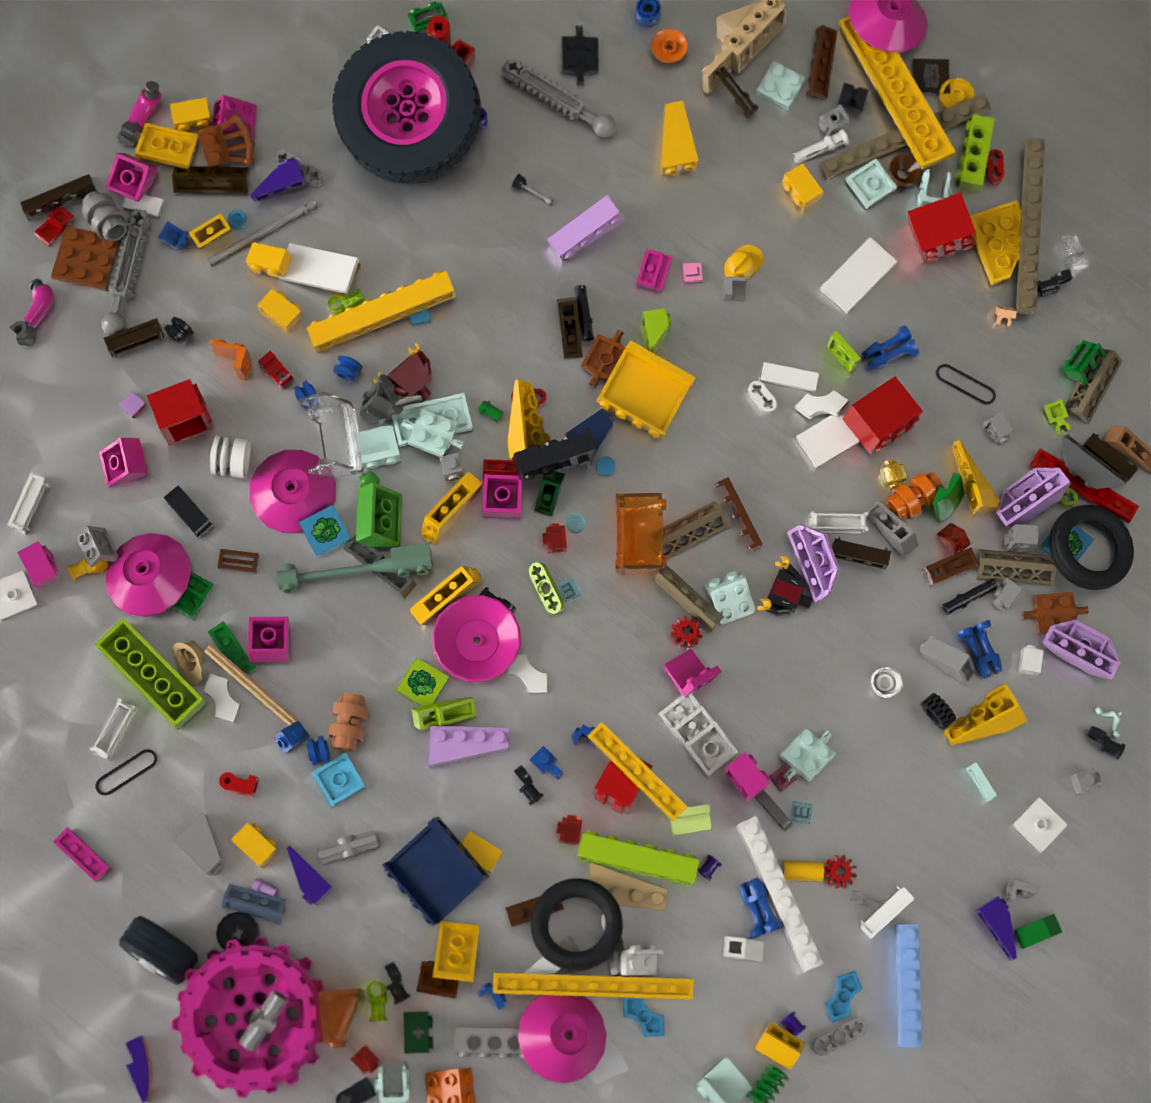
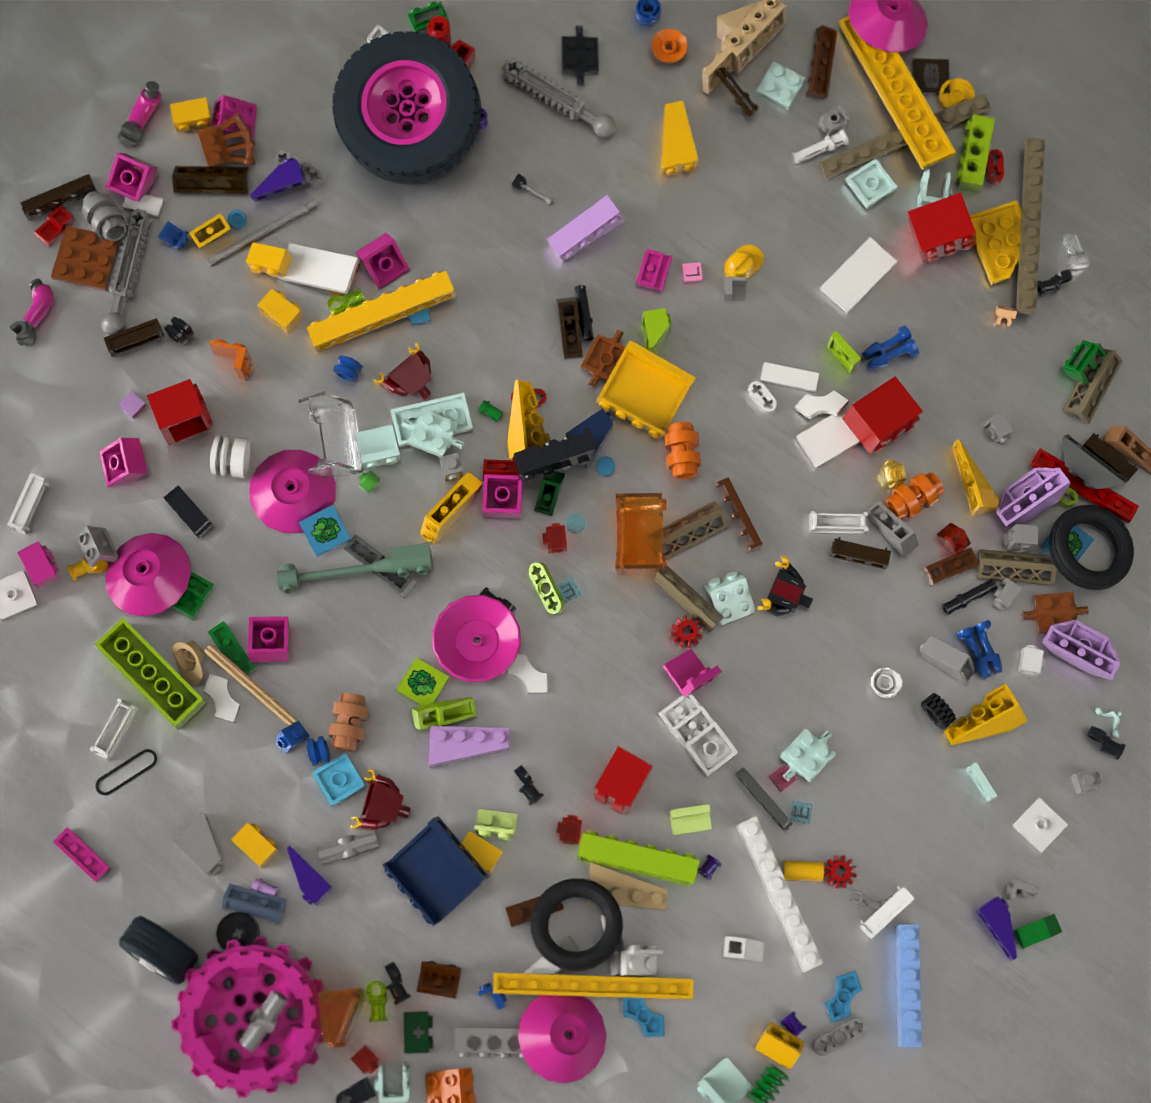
dark purple slope [125,1036,152,1103] -> none
yellow plate [134,123,199,169] -> none
reddish brown tile [218,549,259,574] -> none
red leg [219,772,259,798] -> none
red leg [258,350,294,388] -> none
blue wheel [293,380,320,411] -> none
bright green slope [356,482,402,547] -> none
dark grey piece [359,374,404,426] -> none
white sticker [394,395,423,407] -> none
yellow slope [409,566,483,625] -> none
yellow plate [433,921,480,982] -> none
blue plate [530,746,563,779] -> none
blue bracket [572,724,595,745] -> none
yellow plate [588,722,688,822] -> none
dark pink brick [723,752,770,802] -> none
blue piece [740,878,783,939] -> none
yellow brick [783,163,823,210] -> none
lavender wedge [787,524,840,603] -> none
black wheel [837,82,869,112] -> none
reddish brown piece [888,154,922,187] -> none
green slope [933,473,965,523] -> none
black piece [936,364,996,404] -> none
lime plate [1043,399,1071,435] -> none
none -> dark red torso [350,769,410,830]
none -> dark pink slope [355,233,410,289]
none -> yellowish green bracket [475,809,518,841]
none -> orange piece [664,422,701,479]

